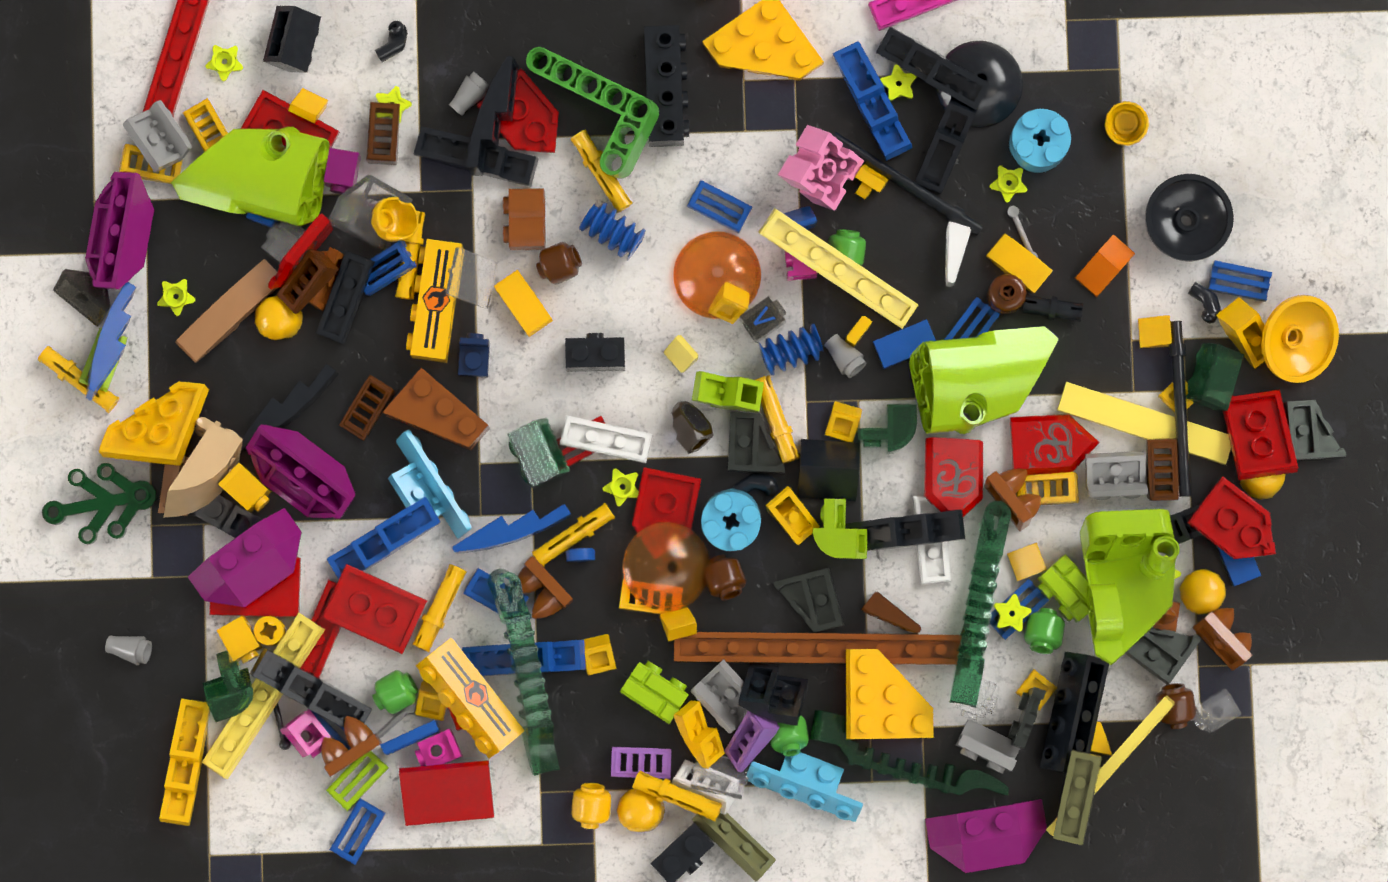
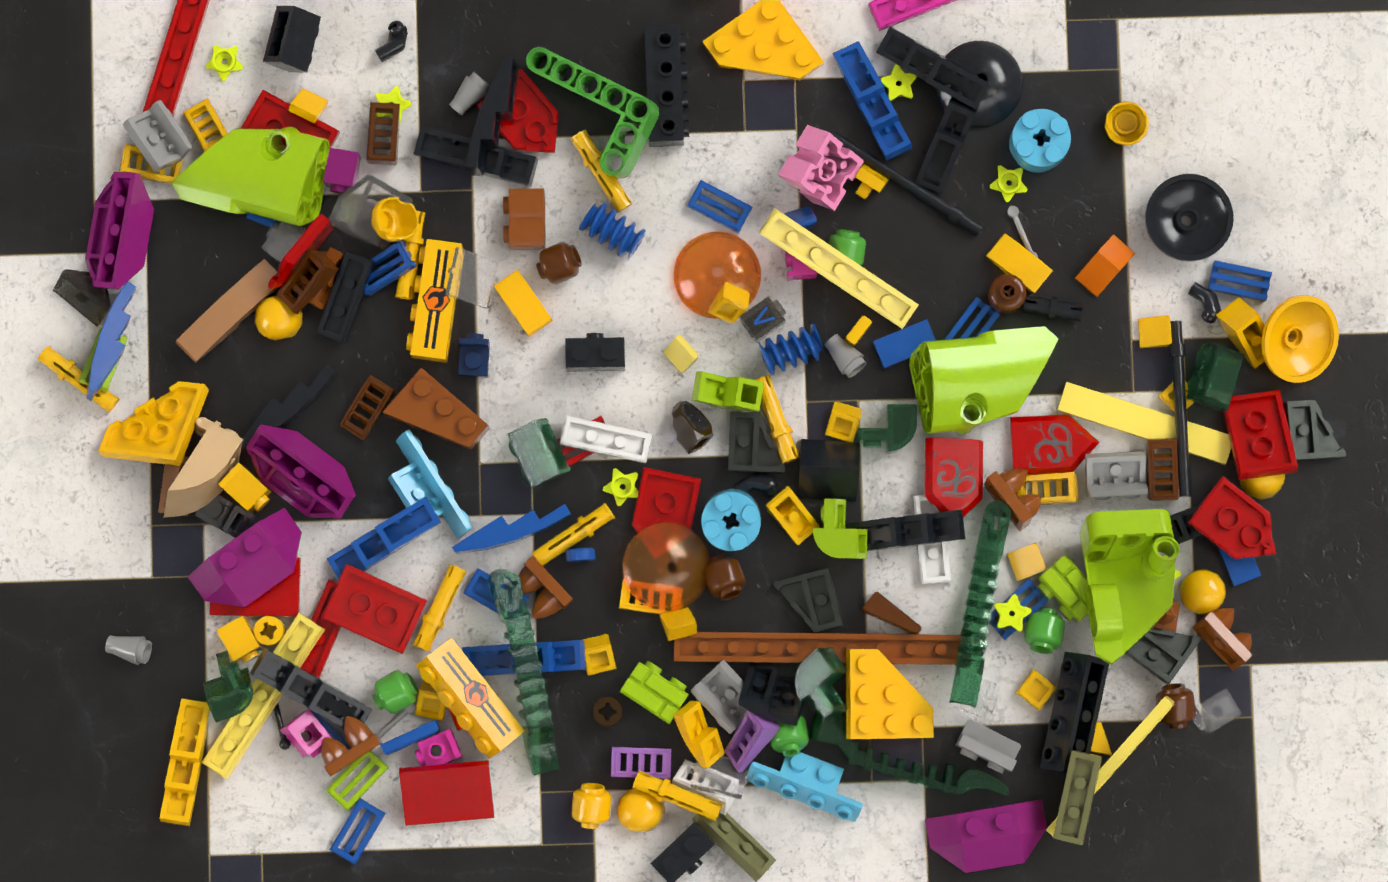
dark green plant [42,463,156,545] -> none
neon yellow plate [157,279,195,316] -> none
white slope [945,222,971,287] -> none
pearl dark grey wing [1008,687,1046,749] -> none
none -> dark brown wheel [593,697,623,727]
none -> clear green brick [795,647,848,718]

